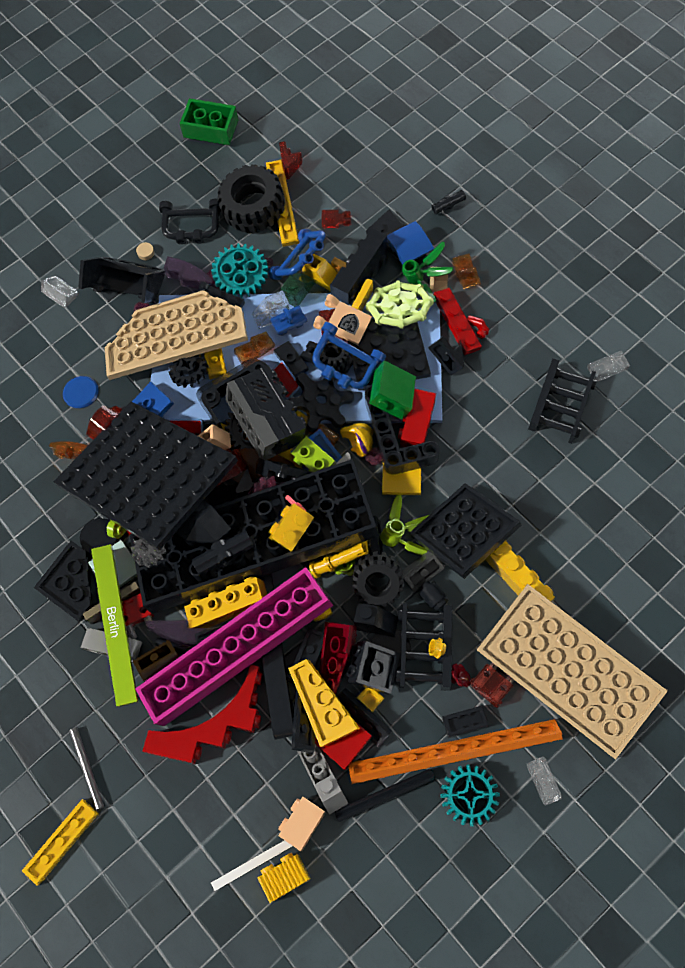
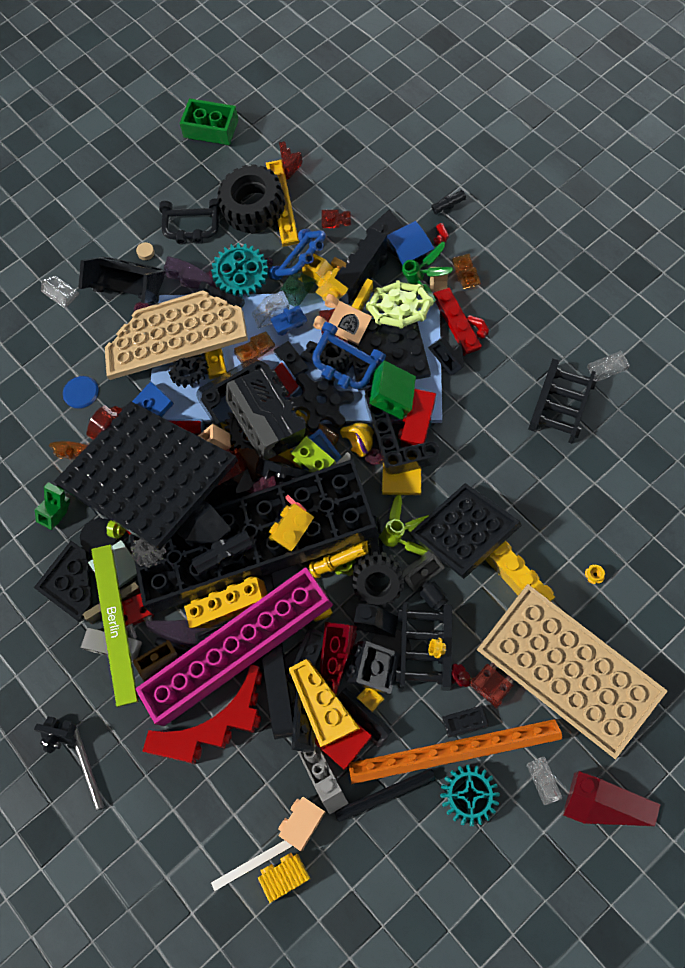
yellow tile [22,799,99,886] -> none
none -> black hips [34,716,77,753]
none -> green brick [35,482,70,530]
none -> yellow bracket [316,268,348,301]
none -> red arm [433,223,449,246]
none -> dark red wedge [562,771,660,826]
none -> yellow plate [585,565,605,584]

